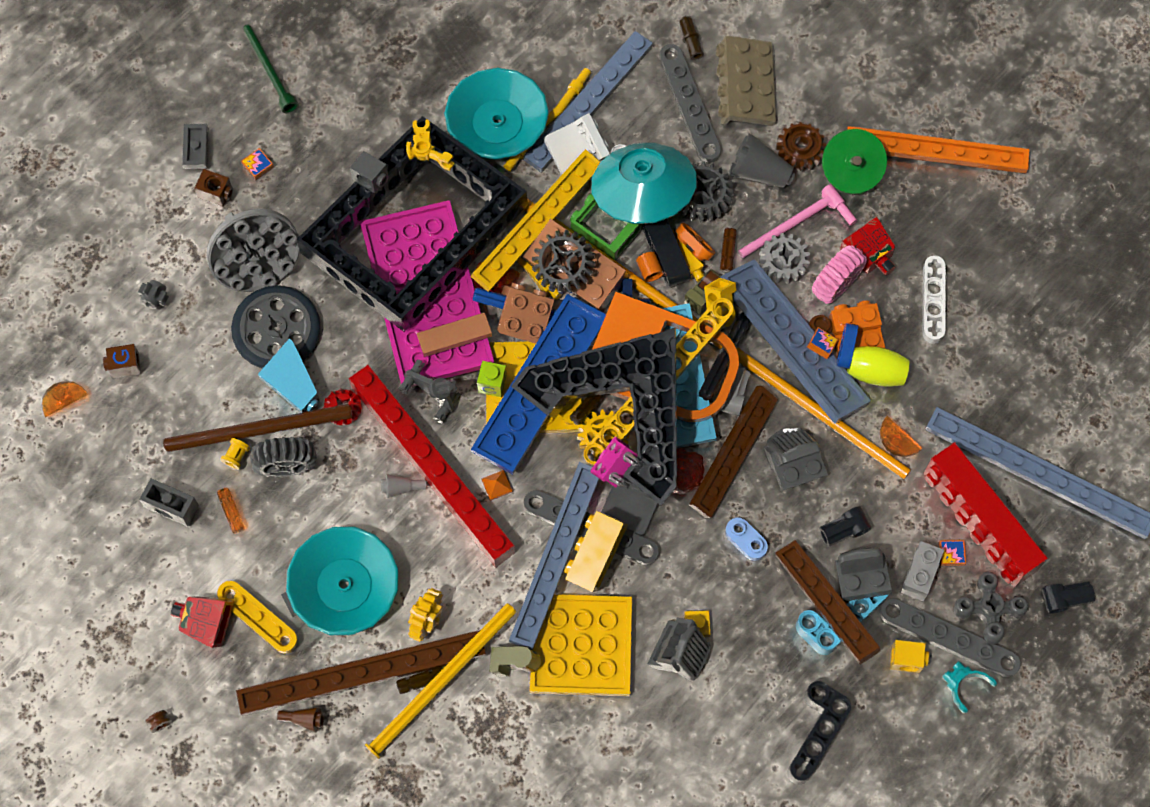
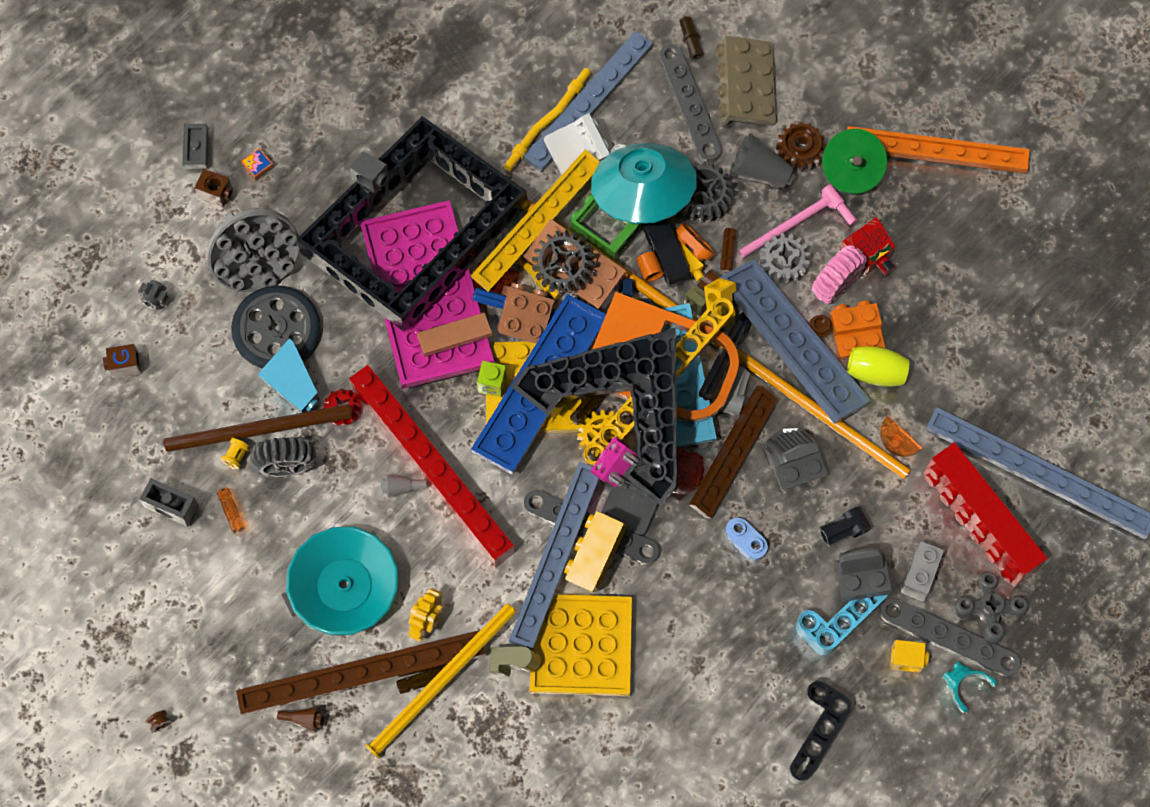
clear orange plate [41,381,88,417] -> none
torso [171,596,234,648] -> none
yellow plate [217,581,298,654] -> none
dark green piece [243,24,299,114] -> none
dark grey axle [398,360,460,423] -> none
yellow piece [406,120,455,171] -> none
teal dish [444,68,549,160] -> none
orange slope [481,470,513,501] -> none
dark grey piece [647,618,711,681] -> none
yellow plate [684,611,711,637] -> none
reddish brown plate [775,540,881,665] -> none
tile [807,327,838,359] -> none
blue beam [836,323,858,369] -> none
white beam [922,256,946,344] -> none
tile [938,540,966,566] -> none
black piece [1041,581,1095,614] -> none

